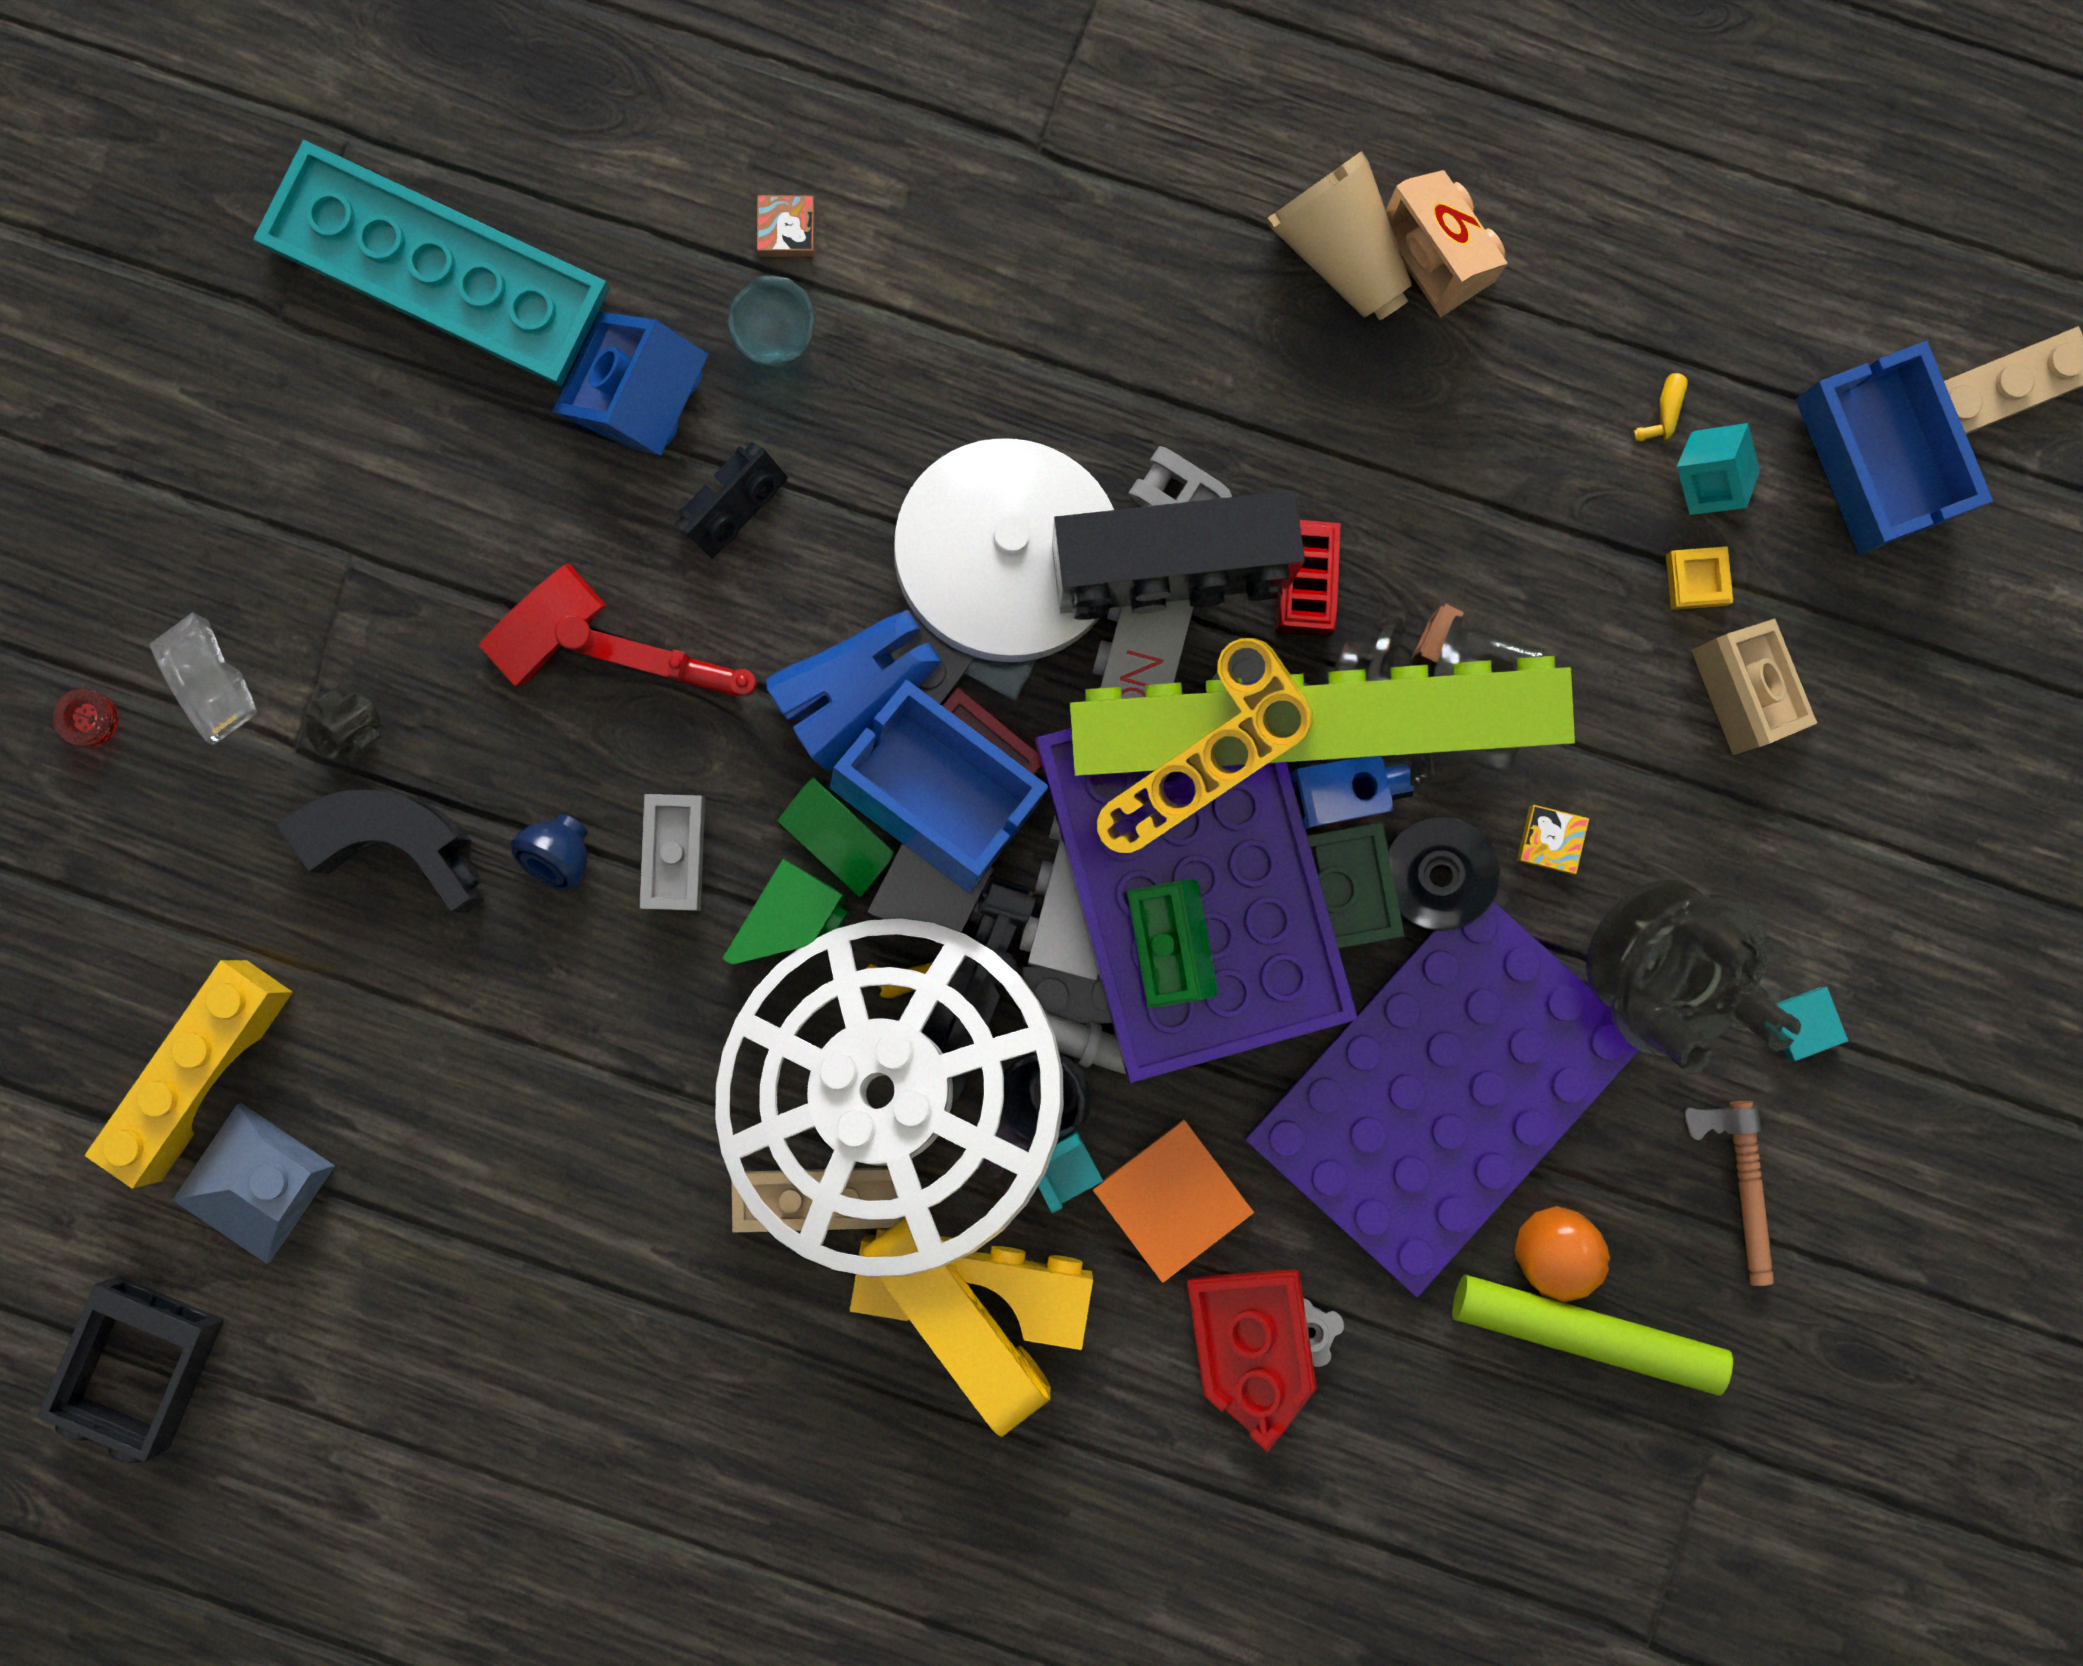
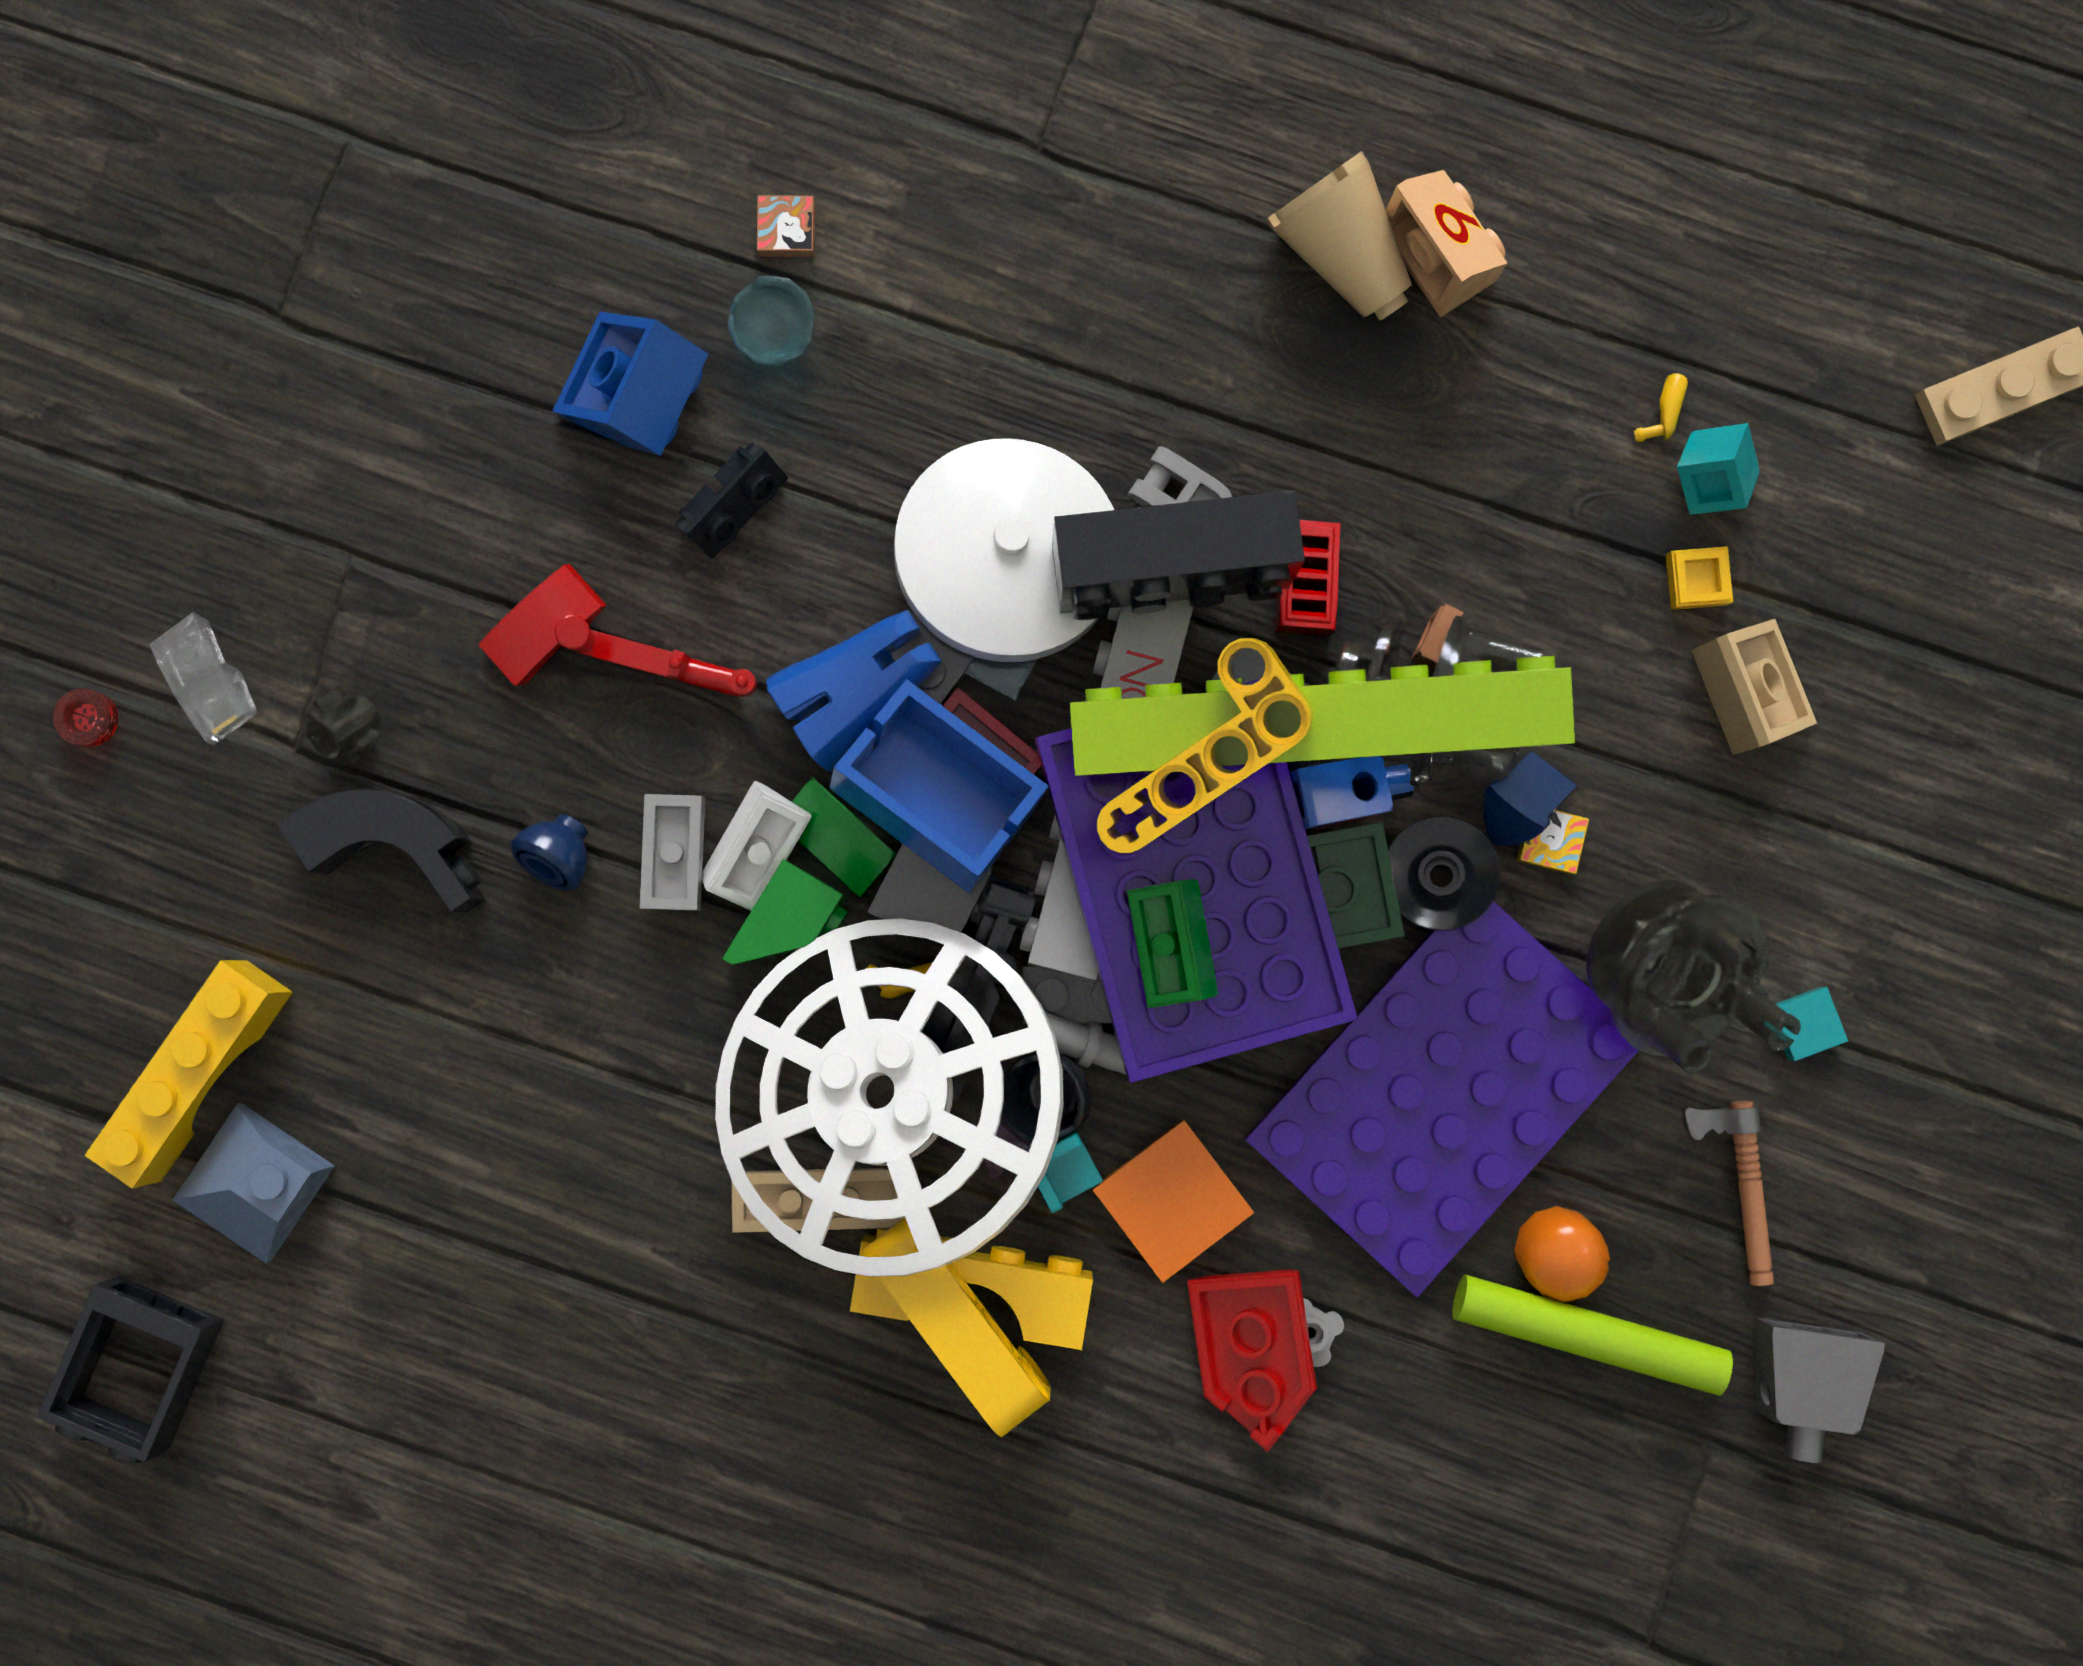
teal plate [253,140,610,387] -> none
blue piece [1795,341,1993,555] -> none
none -> white slope [702,781,812,911]
none -> dark blue tile [1483,751,1577,845]
none -> flat silver torso [1753,1317,1885,1463]

